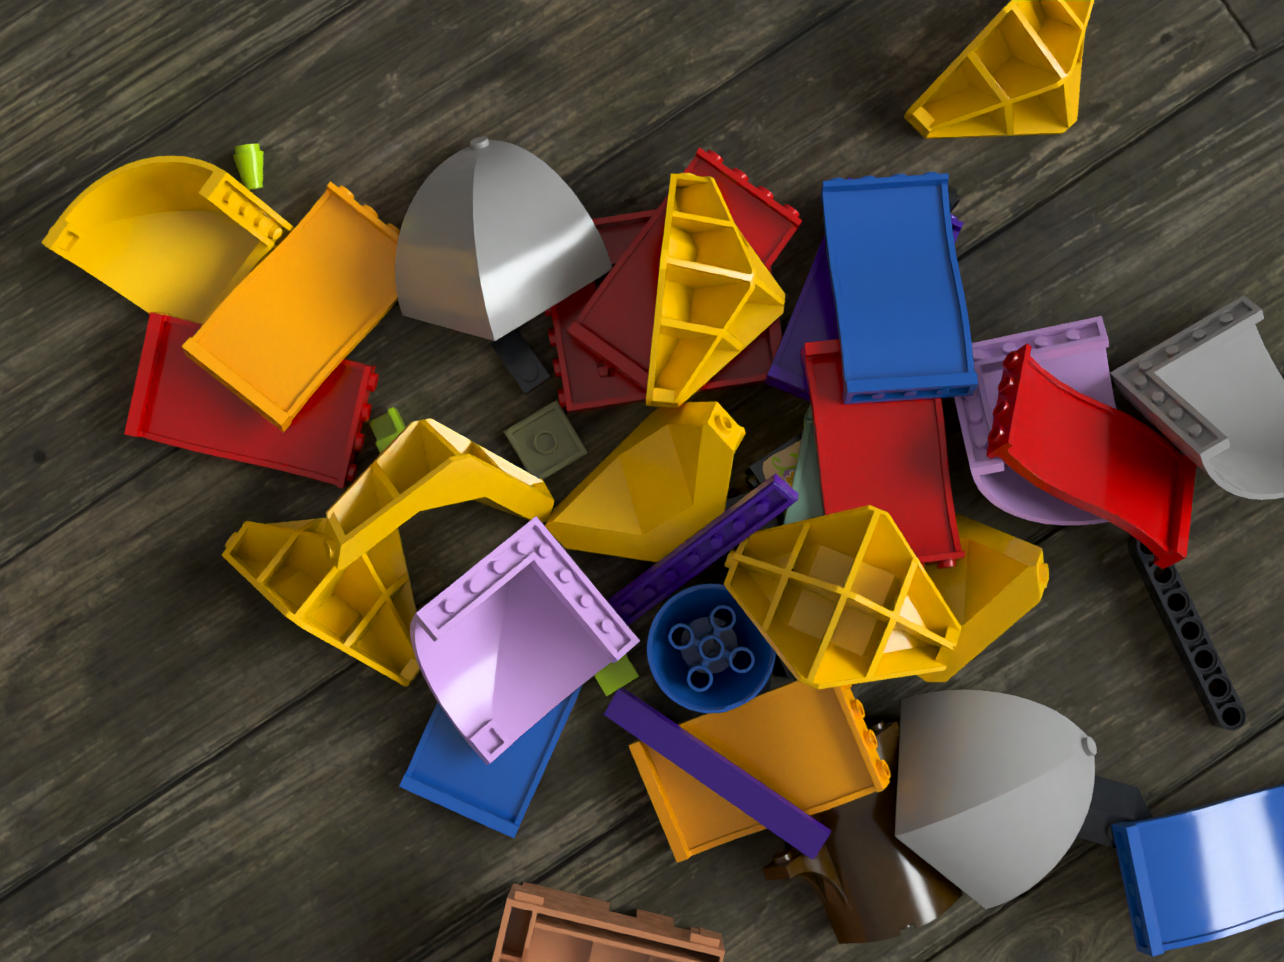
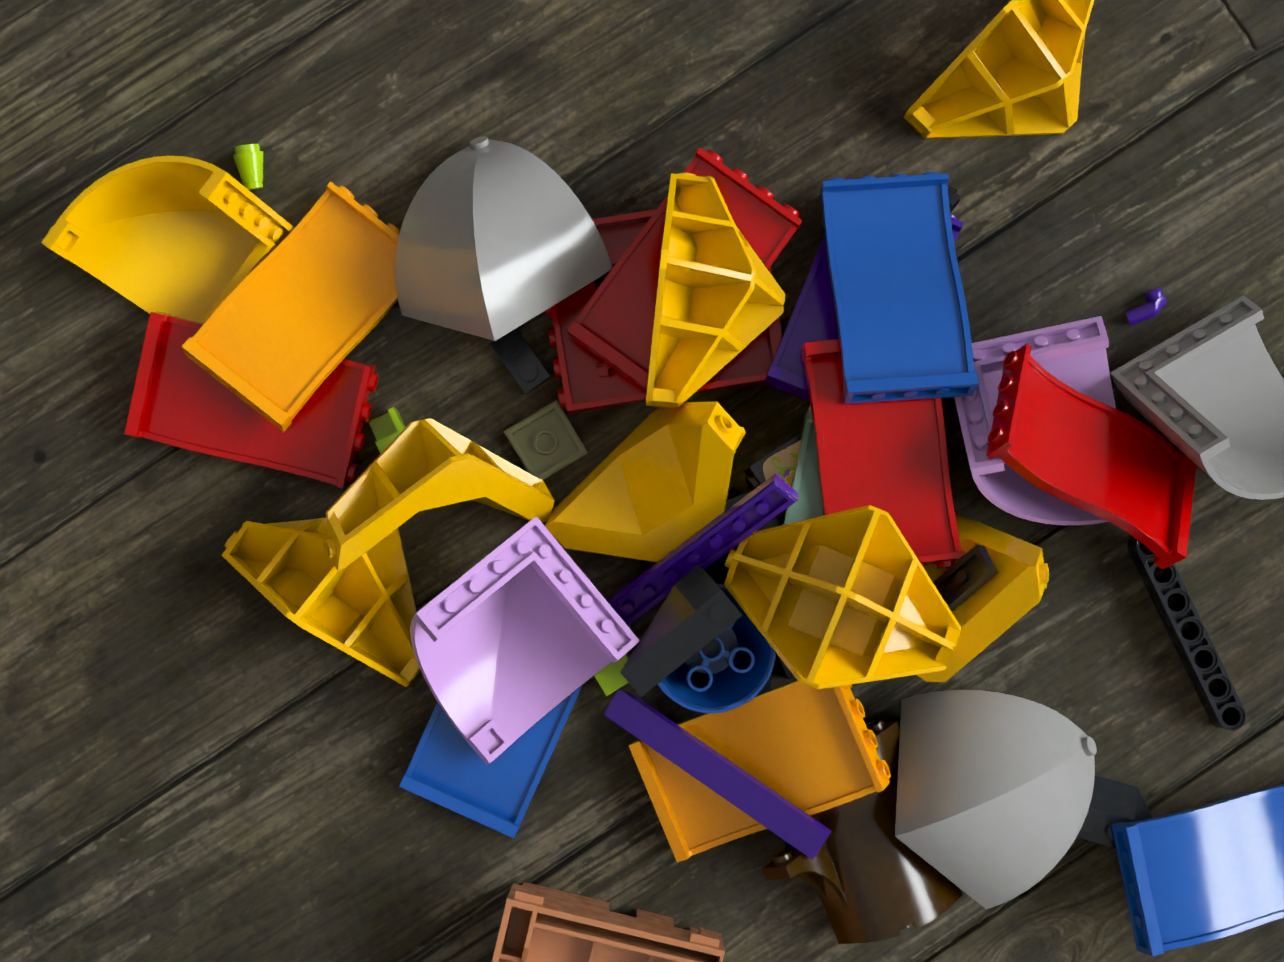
none -> black wedge [620,565,742,697]
none -> black plate [933,544,999,611]
none -> dark purple arm [1125,288,1166,326]

